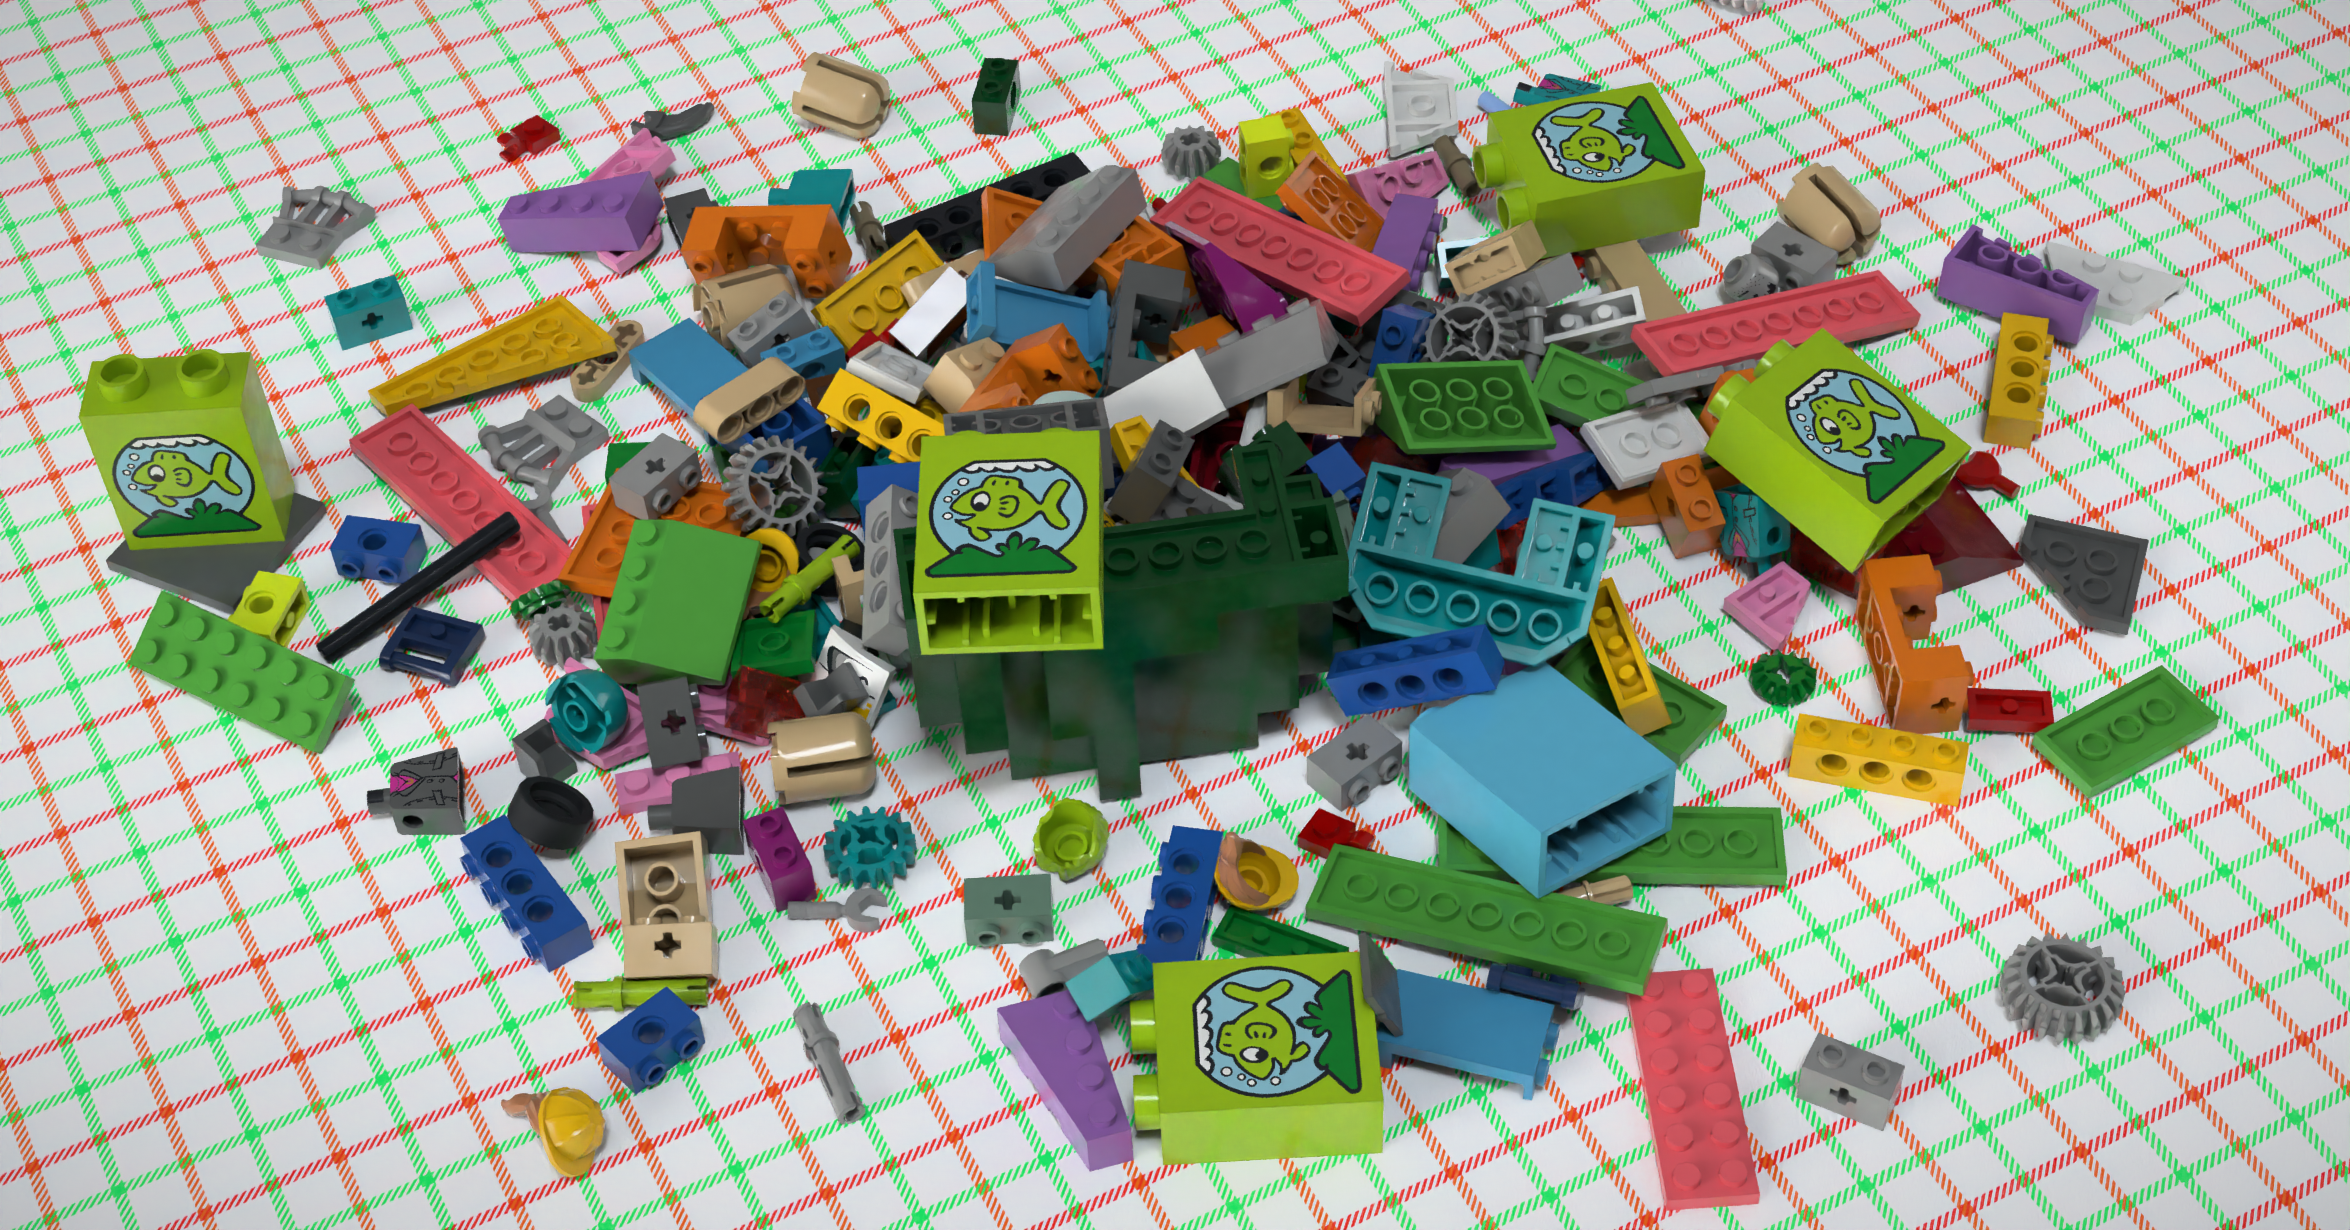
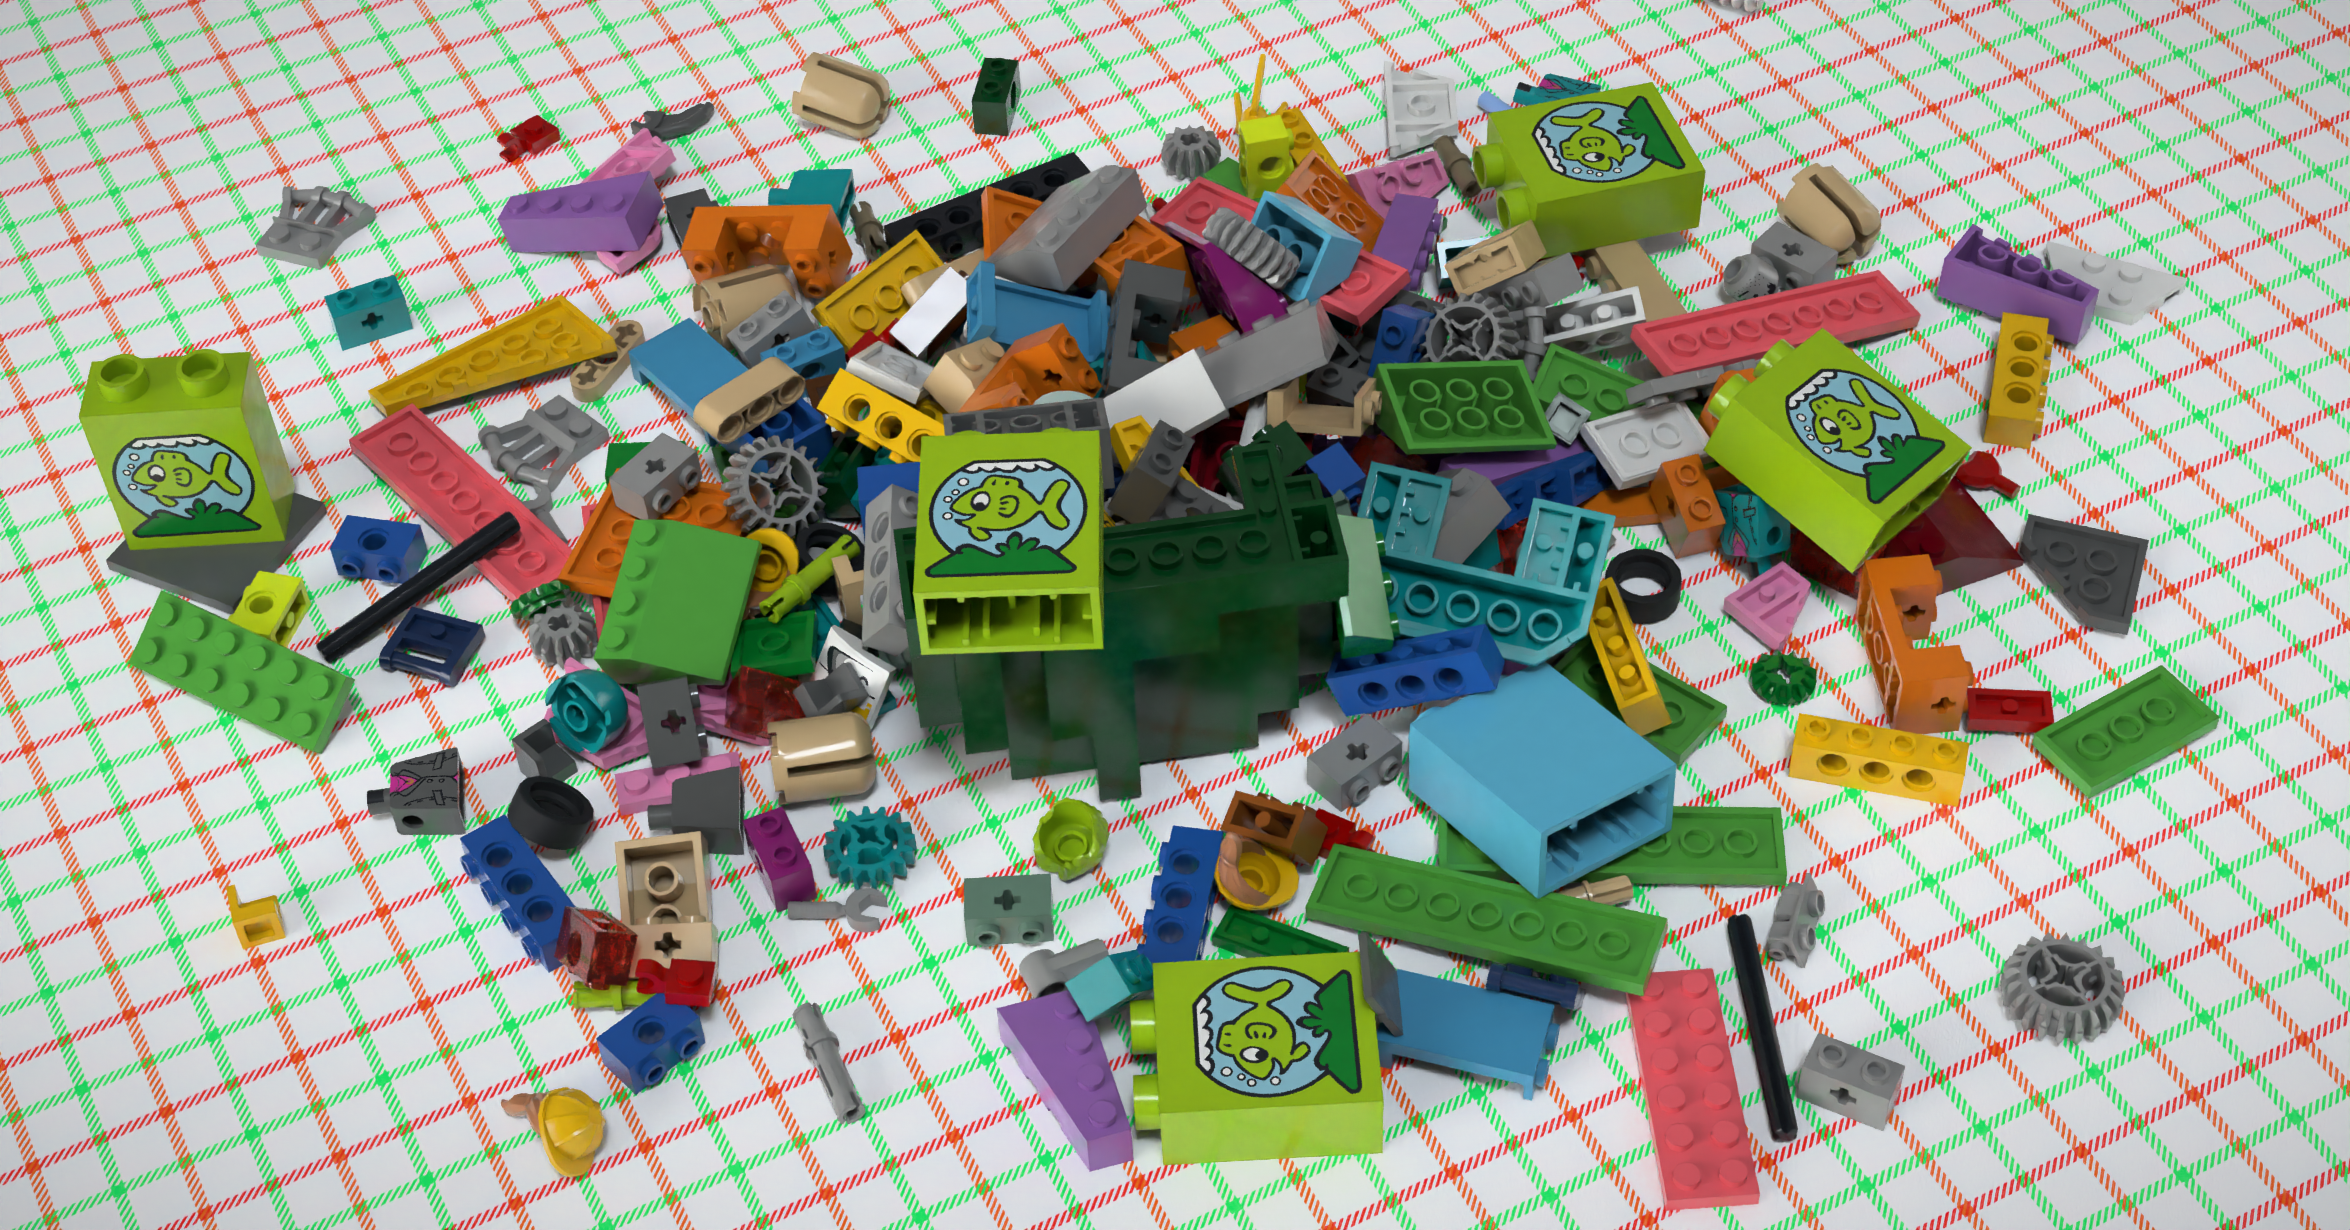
none -> yellow panel [226,884,286,950]
none -> clear red brick [554,906,638,990]
none -> red plate [635,958,717,1007]
none -> light grey gear [1202,207,1301,290]
none -> dark orange brick [1220,790,1329,867]
none -> yellow plant [1234,54,1288,134]
none -> medium azure slope [1251,190,1364,303]
none -> slope [1333,514,1400,659]
none -> tile [1545,392,1591,447]
none -> black tyre [1605,549,1682,624]
none -> black axle [1727,914,1798,1142]
none -> light grey hinge [1766,873,1825,968]

